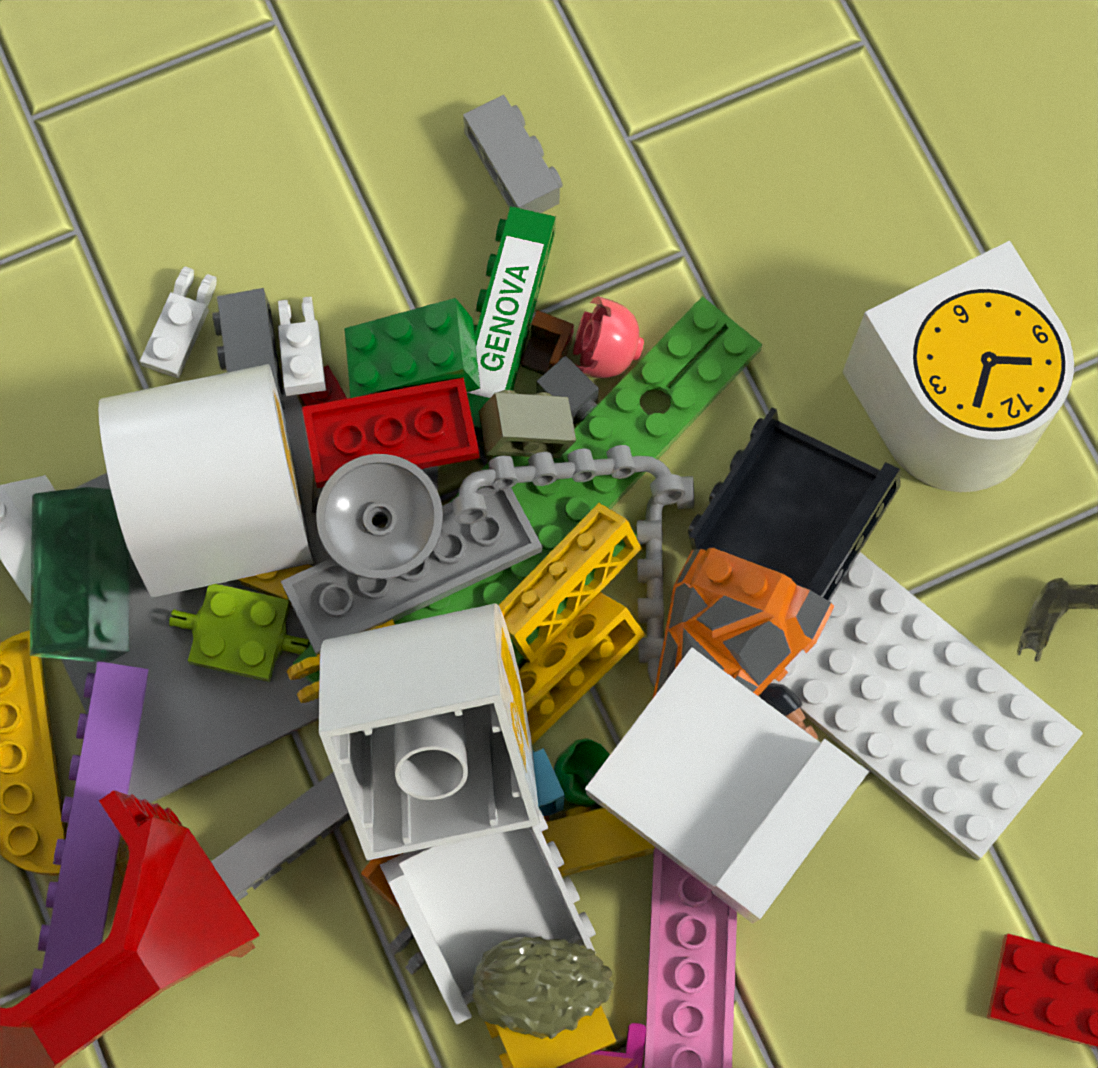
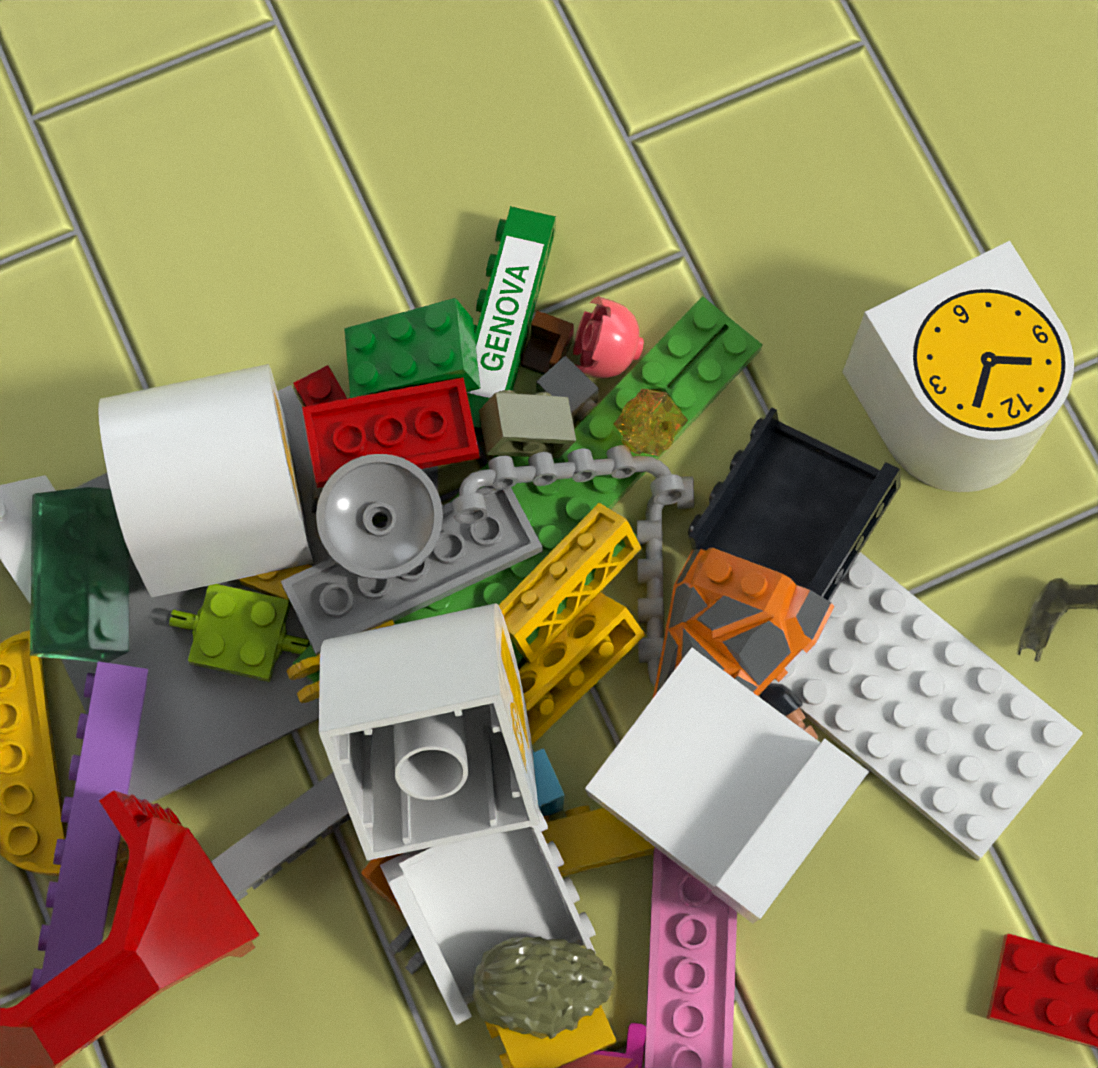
white hinge [140,267,217,379] -> none
dark grey brick [212,288,285,410] -> none
white hinge [278,297,326,396] -> none
light grey brick [463,95,563,213] -> none
green hair [554,738,610,807] -> none
none -> clear yellow brick [613,389,688,456]

